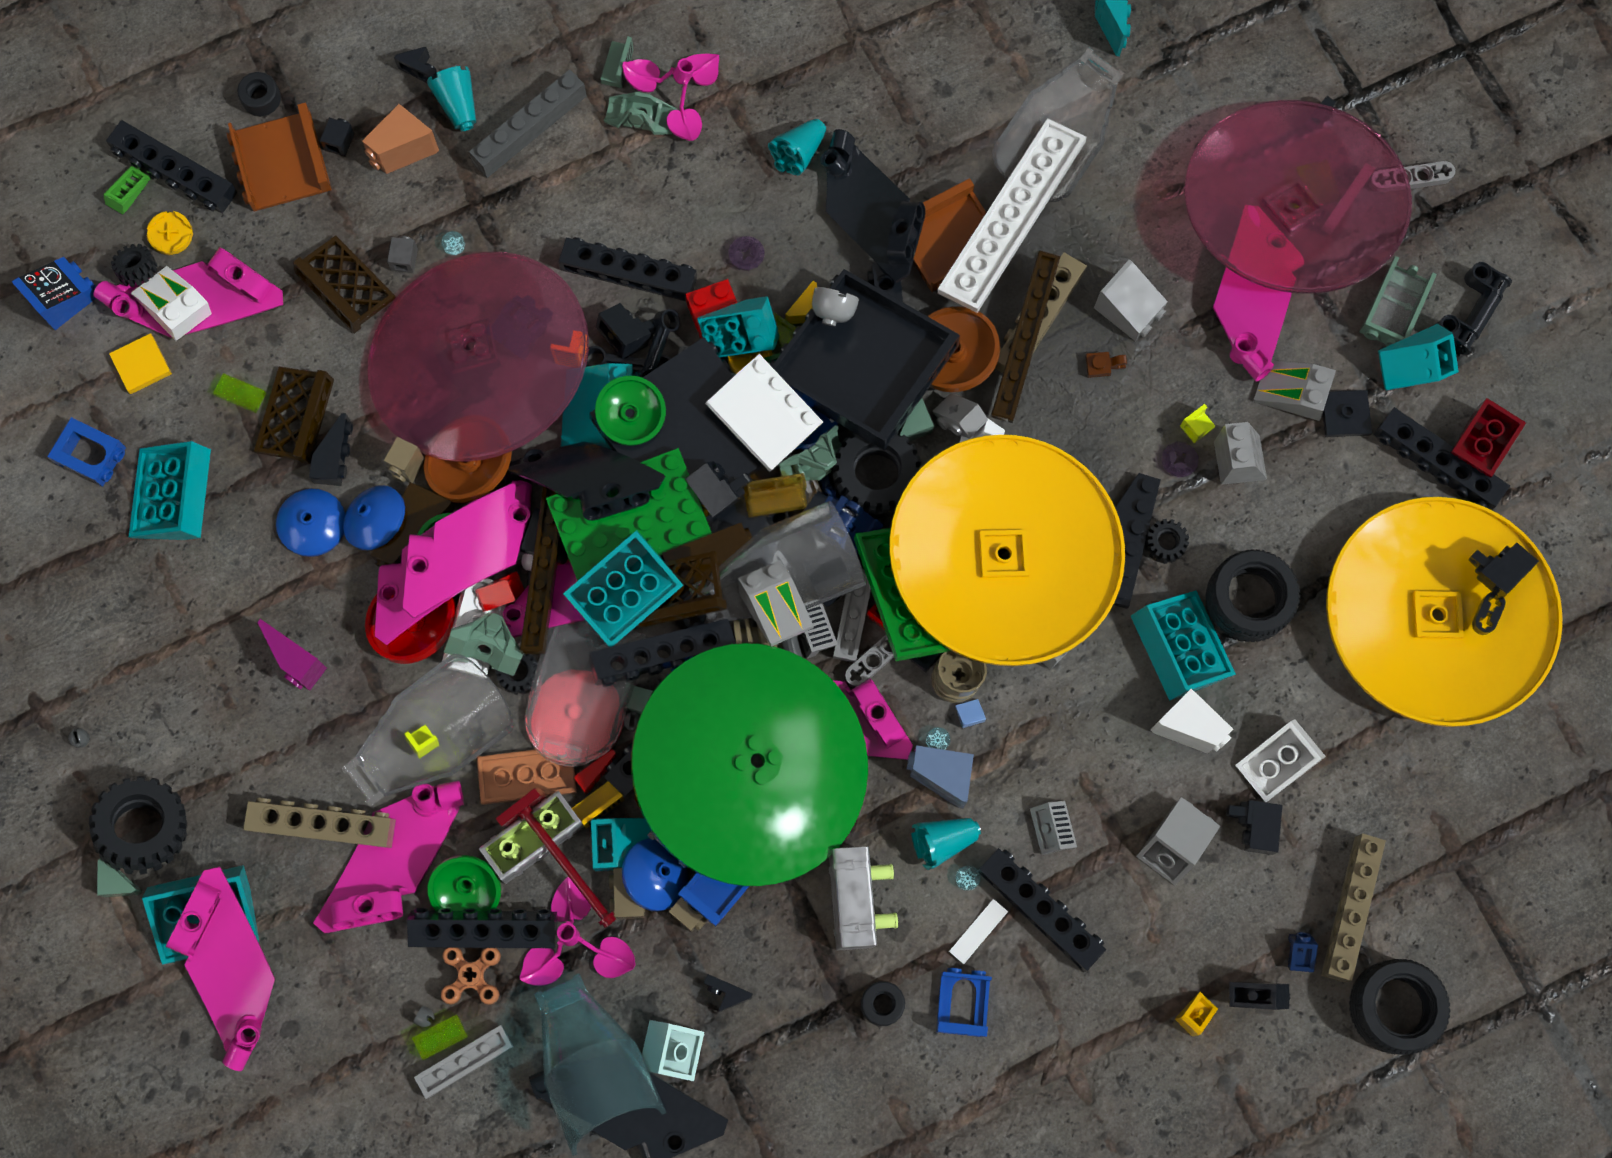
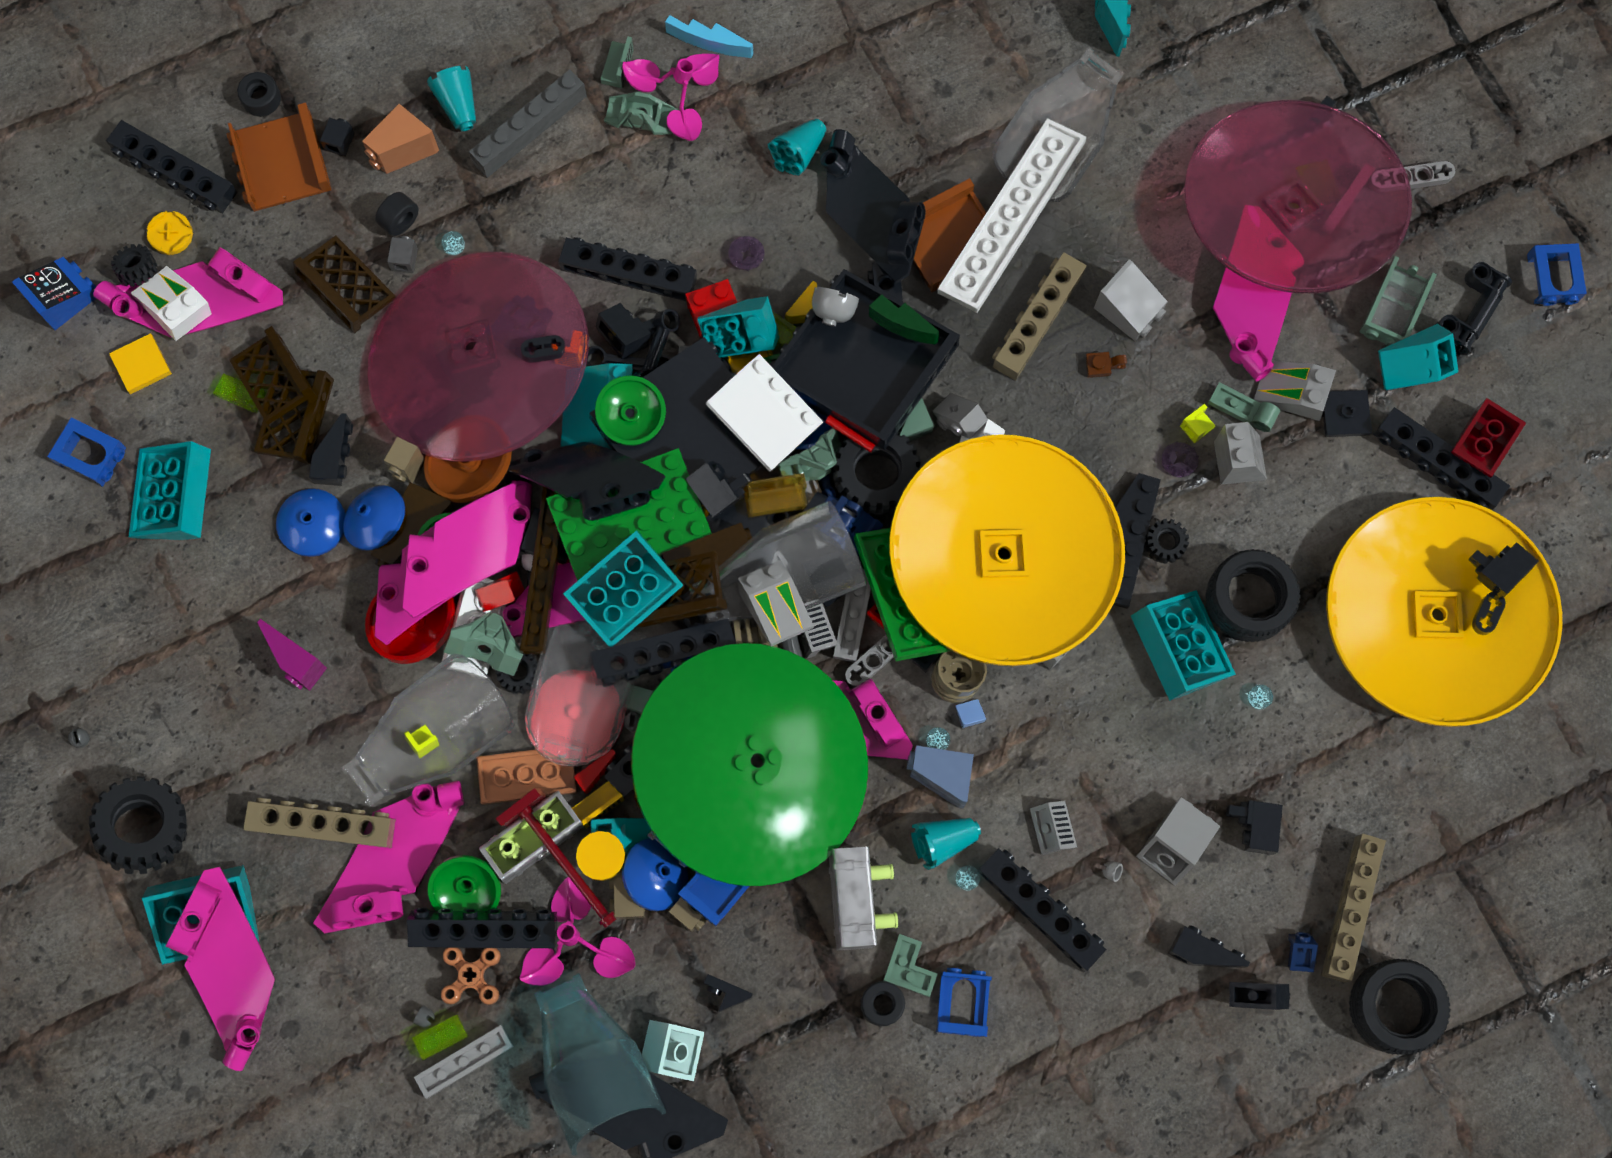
sand green slope [97,859,143,897] -> none
bright green slope [104,165,150,214] -> none
black slope [394,47,437,84] -> none
dark orange dish [928,306,1000,392] -> none
white sticker [949,899,1008,964] -> none
dark brown tile [991,250,1061,423] -> none
white slope [1151,689,1233,754] -> none
yellow slope [1175,992,1218,1037] -> none
white slope [1235,720,1326,802] -> none
none -> dark brown fence [229,326,318,425]
none -> black tyre [375,192,419,236]
none -> black beam [521,335,565,363]
none -> yellow tile [576,831,625,881]
none -> medium azure slope [665,15,753,58]
none -> red piece [825,415,875,452]
none -> dark green slope [869,294,939,345]
none -> sand green plate [883,934,937,997]
none -> light grey hinge [1102,861,1123,882]
none -> black slope [1168,925,1250,968]
none -> sand green plate [1208,382,1280,432]
none -> clear light blue tile [1248,685,1273,709]
none -> blue panel [1527,243,1587,306]

